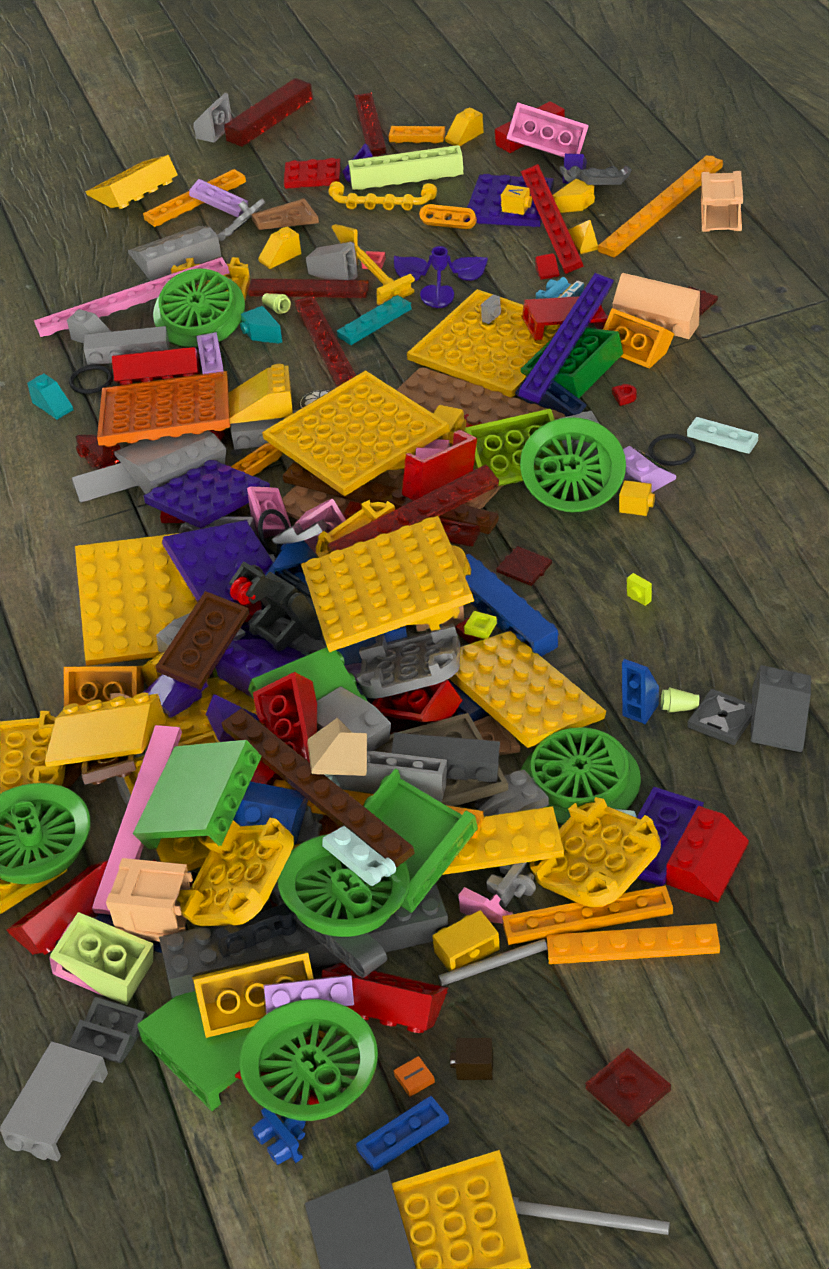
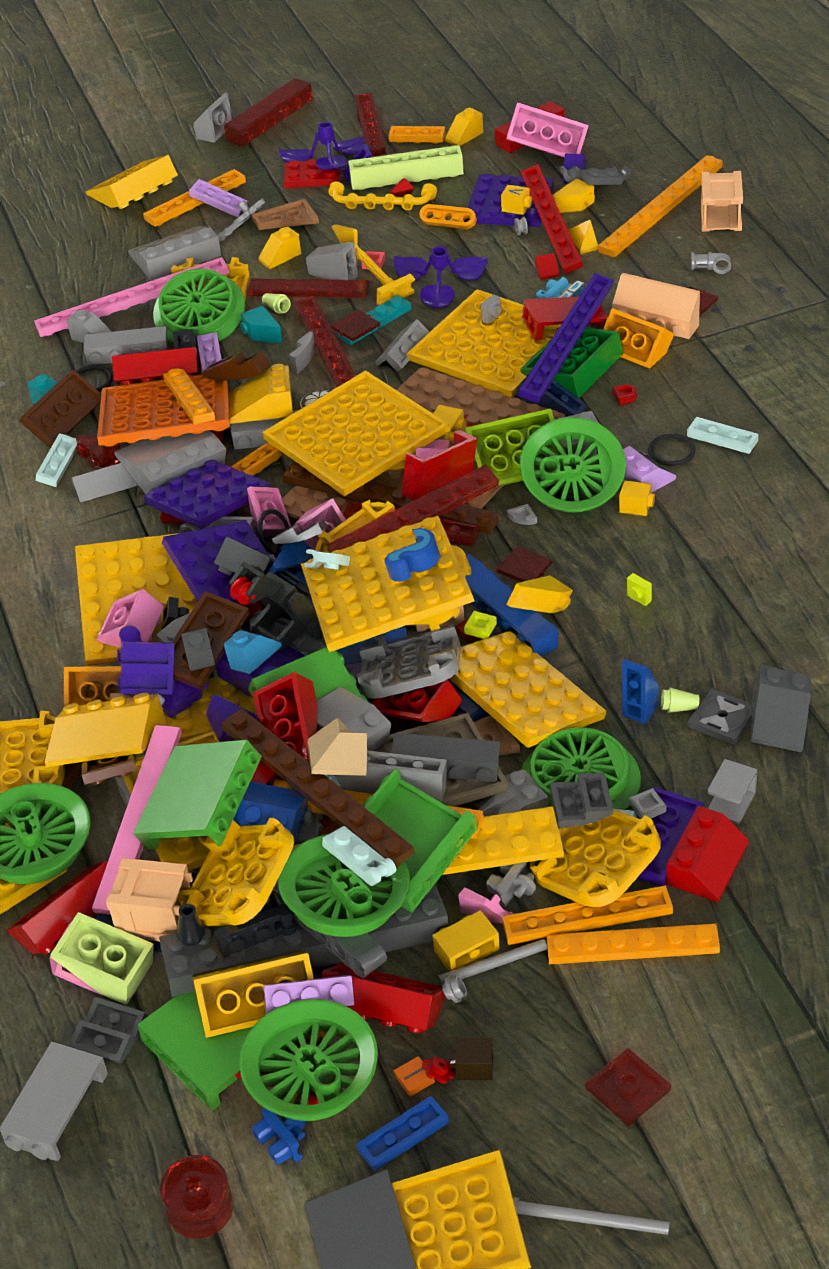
none -> reddish brown plate [19,369,101,449]
none -> light aqua plate [35,433,80,487]
none -> bright pink slope [96,589,164,647]
none -> dark purple piece [117,625,174,695]
none -> clear red wheel [159,1155,234,1239]
none -> black tile [162,597,189,630]
none -> light orange plate [163,368,215,425]
none -> black brick [173,330,198,351]
none -> black cone [176,904,205,946]
none -> dark grey brick [181,628,215,671]
none -> reddish brown slope [201,351,270,380]
none -> dark grey slope [214,537,274,576]
none -> dark azure slope [224,630,282,674]
none -> dark purple plant [279,122,364,170]
none -> light grey slope [289,331,315,374]
none -> light aqua plate [304,549,350,570]
none -> clear red piece [331,309,380,342]
none -> light grey panel [375,319,429,372]
none -> blue animal [384,528,440,582]
none -> red slope [390,178,414,197]
none -> red plant [422,1056,455,1084]
none -> light grey plate [442,974,467,1003]
none -> yellow slope [506,575,573,613]
none -> light grey tile [507,504,537,525]
none -> light grey bush [514,217,528,236]
none -> dark grey slope [550,773,614,828]
none -> light grey tile [629,788,666,819]
none -> light grey connector [691,252,731,274]
none -> light grey piece [708,759,757,824]

